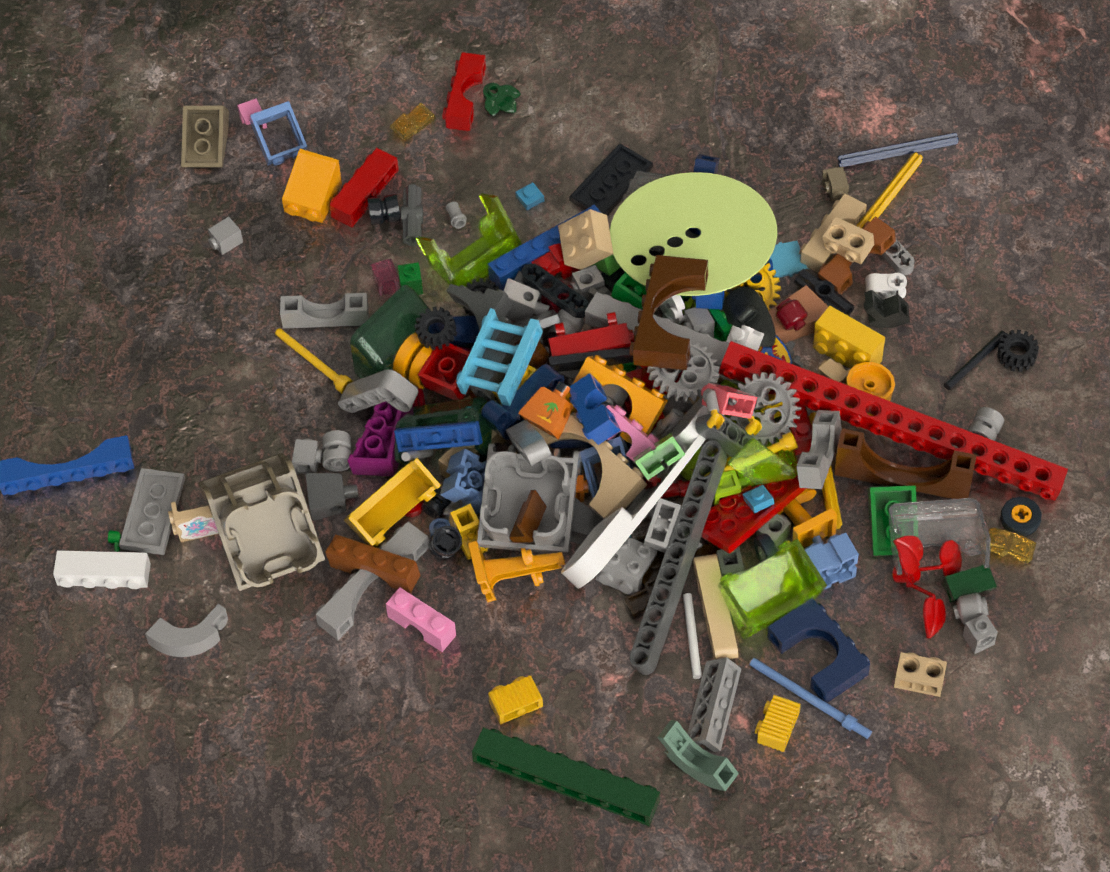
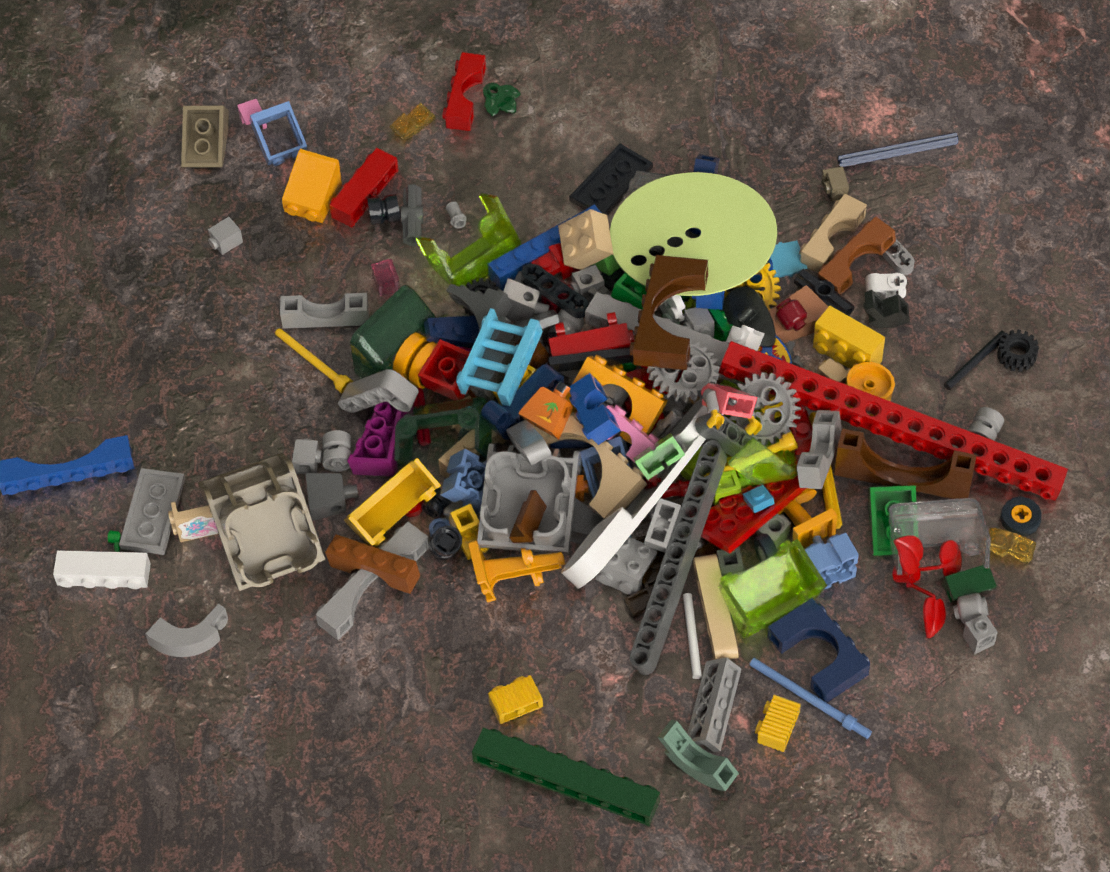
bright pink arch [386,588,456,652] -> none
blue plate [394,421,483,452] -> none
green brick [398,262,423,297] -> none
light grey bar [401,449,434,461] -> none
black tyre [415,307,457,350] -> none
dark azure plate [515,183,545,210] -> none
tan brick [823,217,874,264] -> none
yellow axle [856,152,923,228] -> none
tan brick [894,652,947,697] -> none

